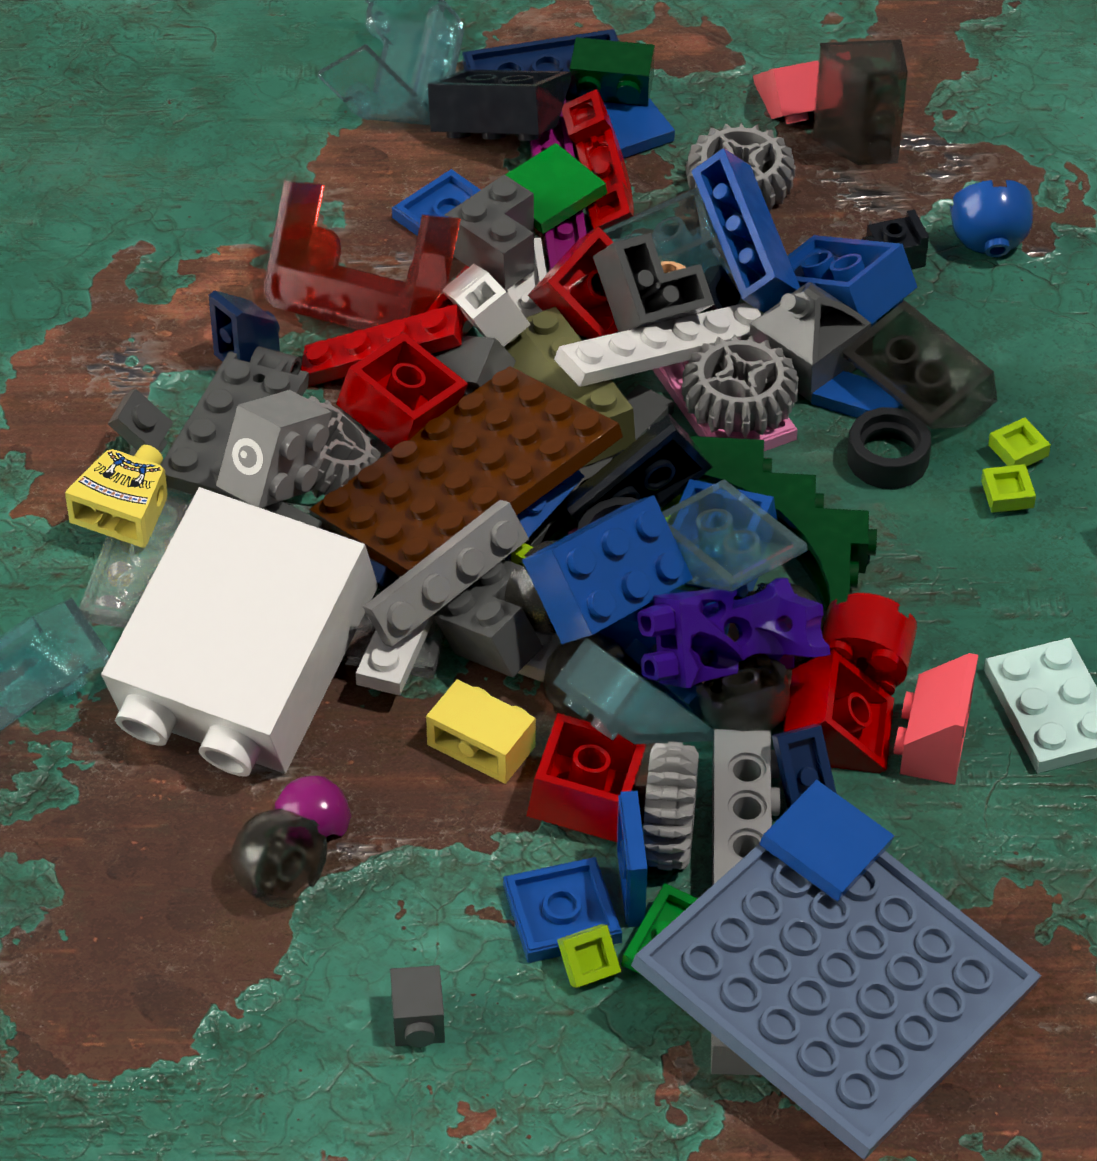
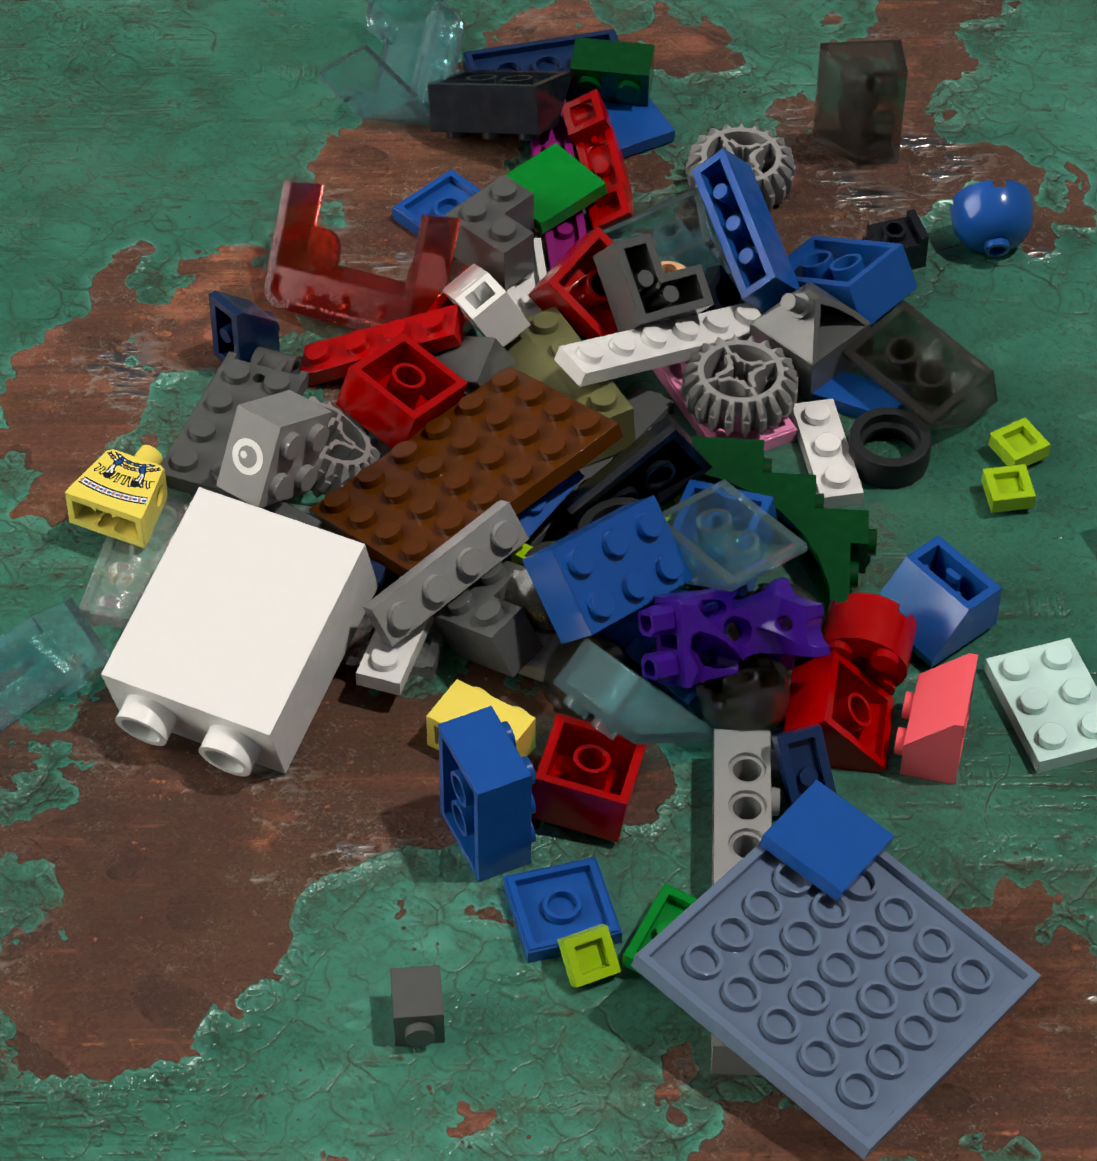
dark grey bracket [108,388,173,456] -> none
clear smoke cylinder [231,808,327,909] -> none
magenta hair [274,776,352,846] -> none
blue tile [617,791,648,927] -> none
light grey gear [643,741,699,871] -> none
coral slope [753,54,858,124] -> none
none -> blue brick [438,706,536,882]
none -> white plate [790,399,864,509]
none -> blue slope [879,535,1002,668]

